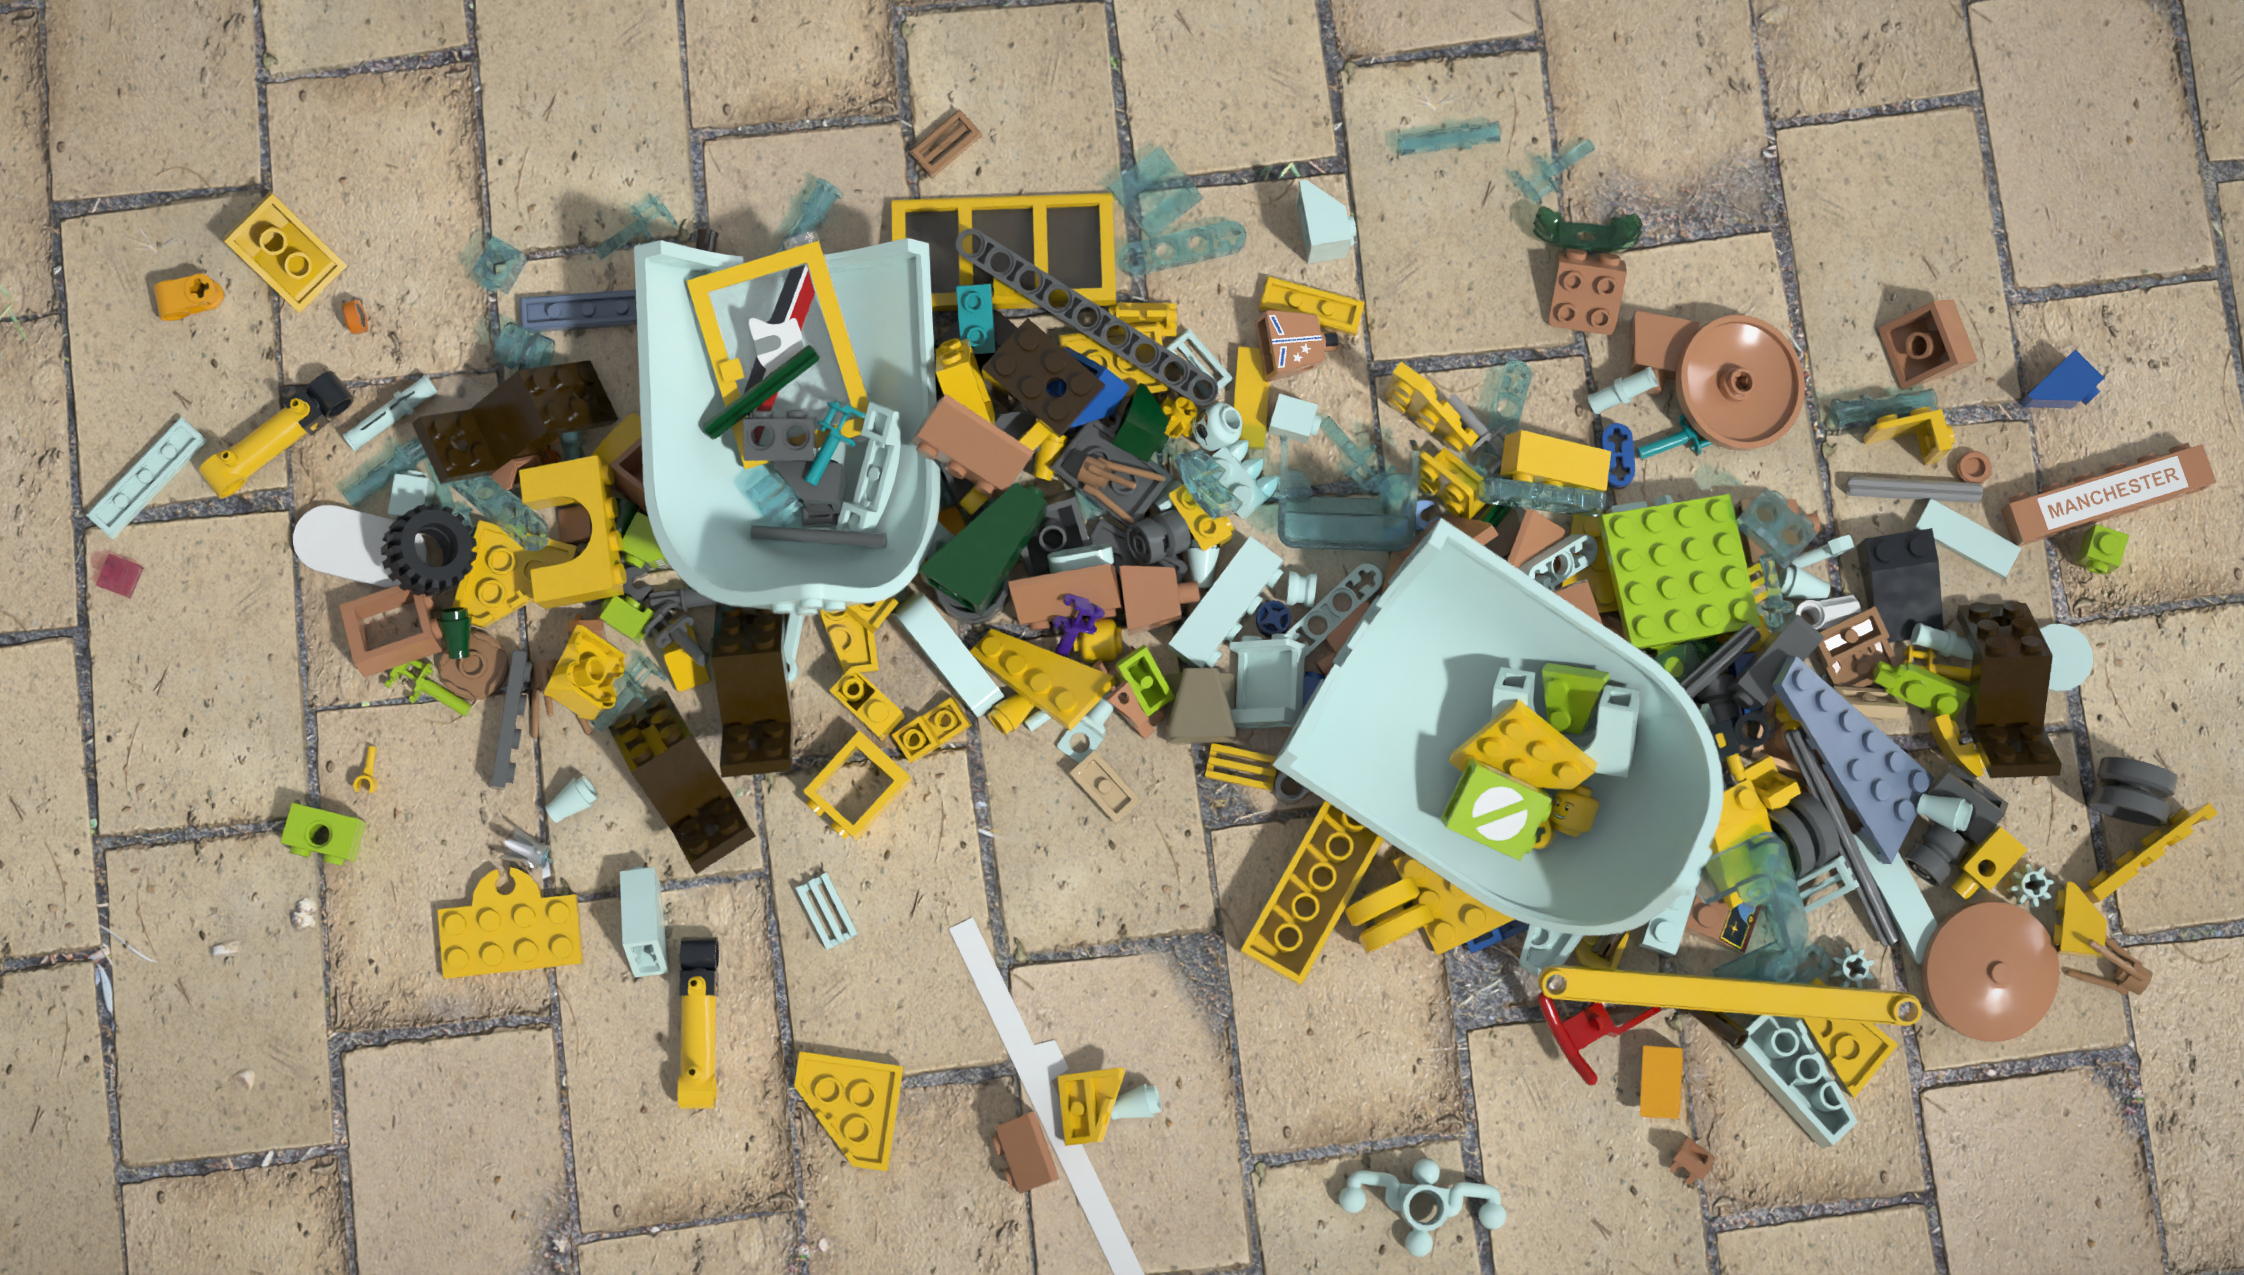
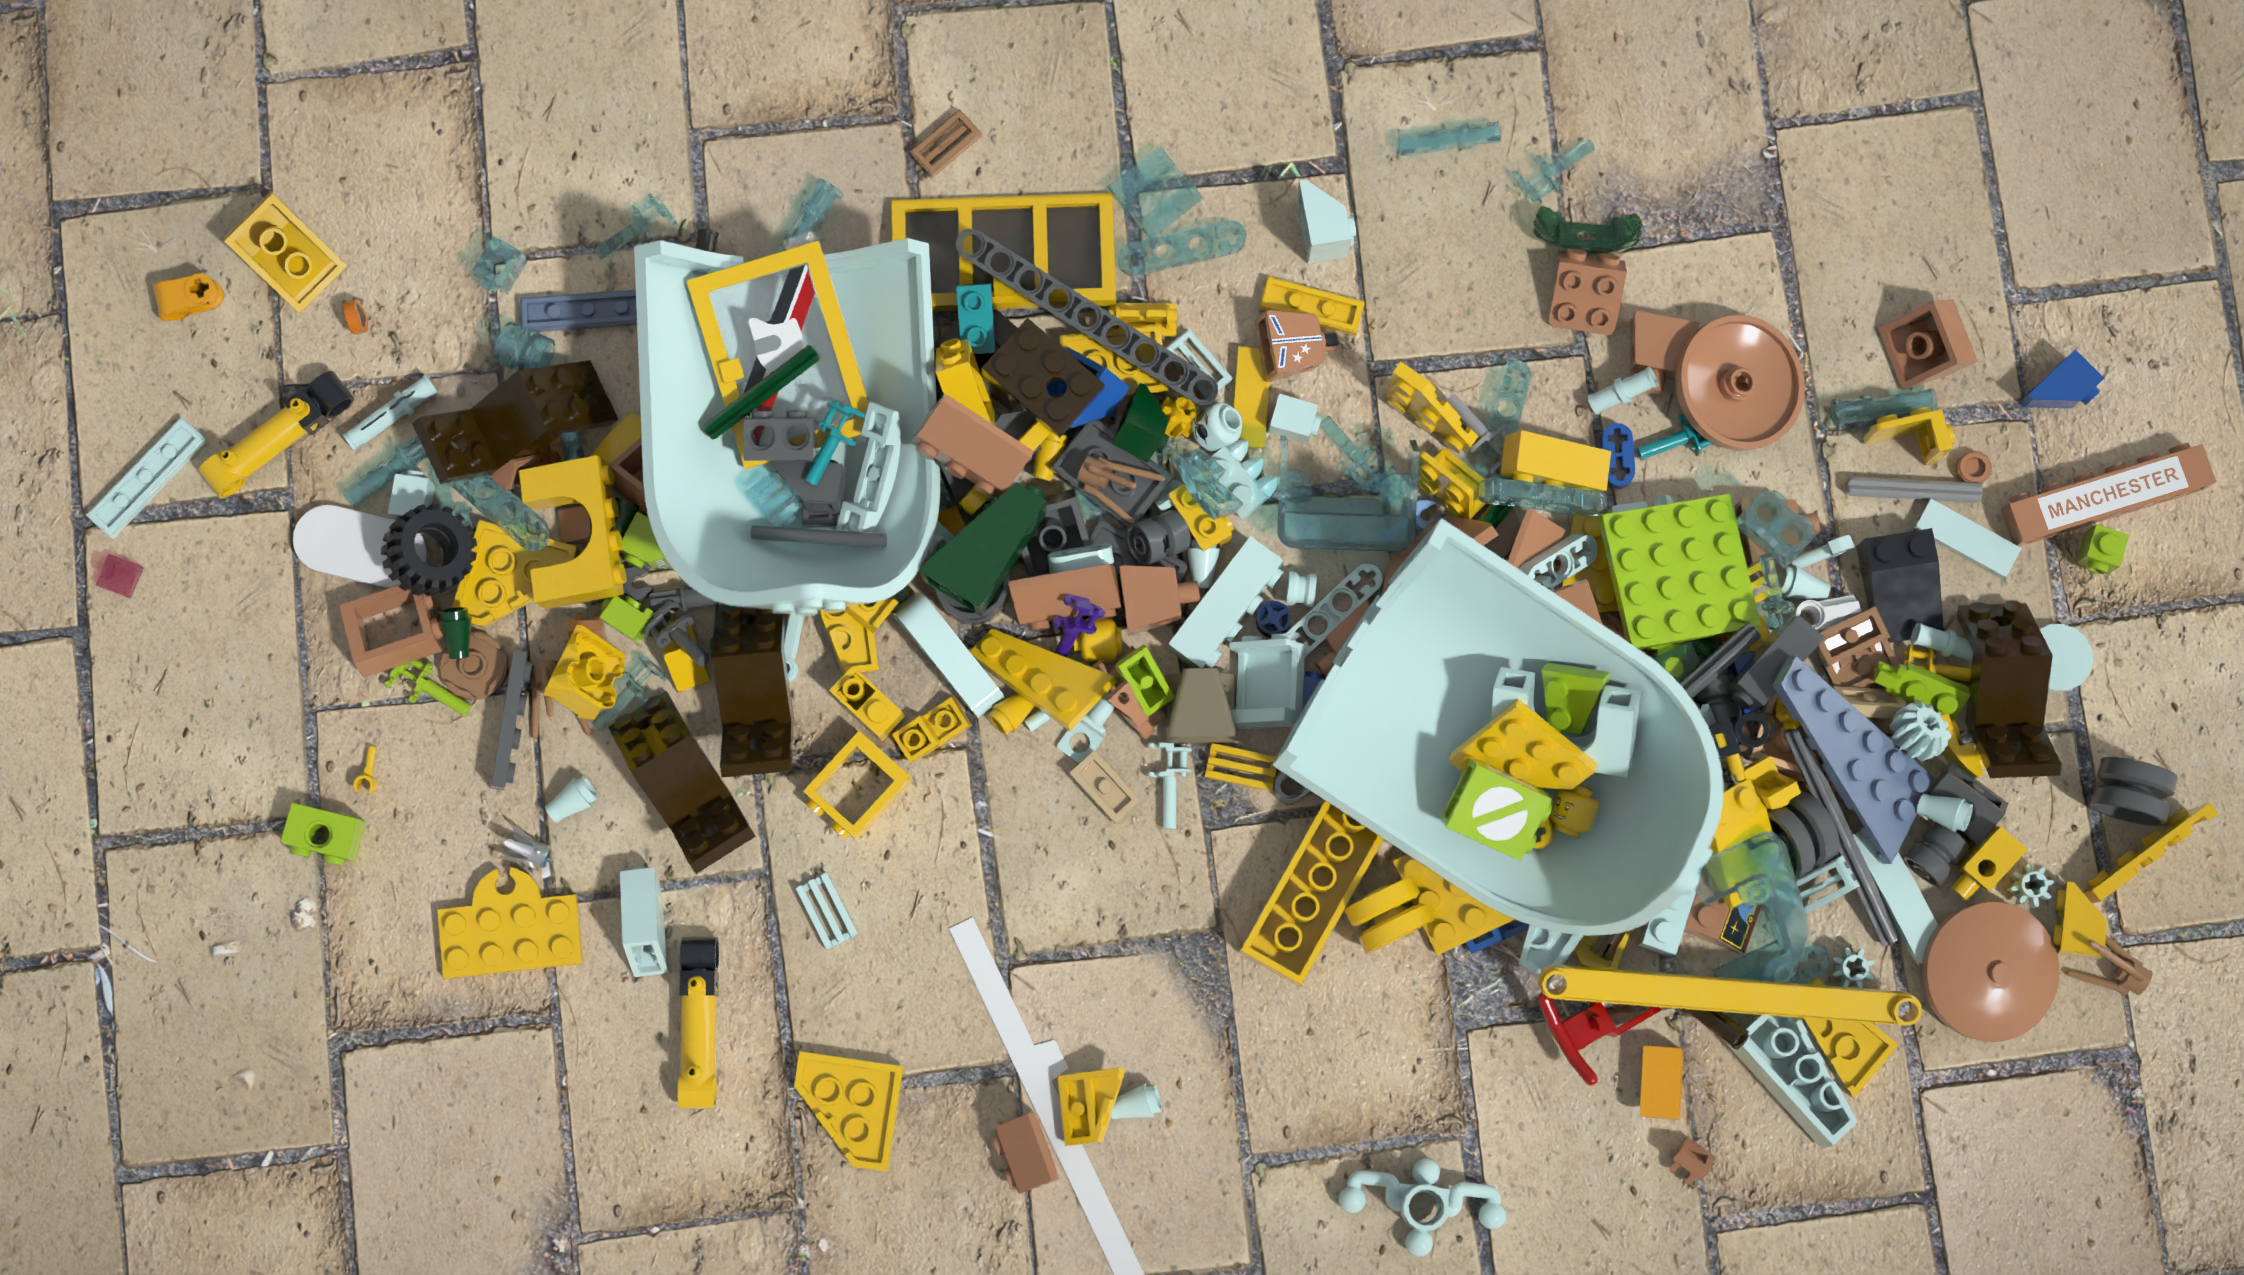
none -> light aqua piece [1147,743,1192,830]
none -> light aqua gear [1889,700,1951,762]

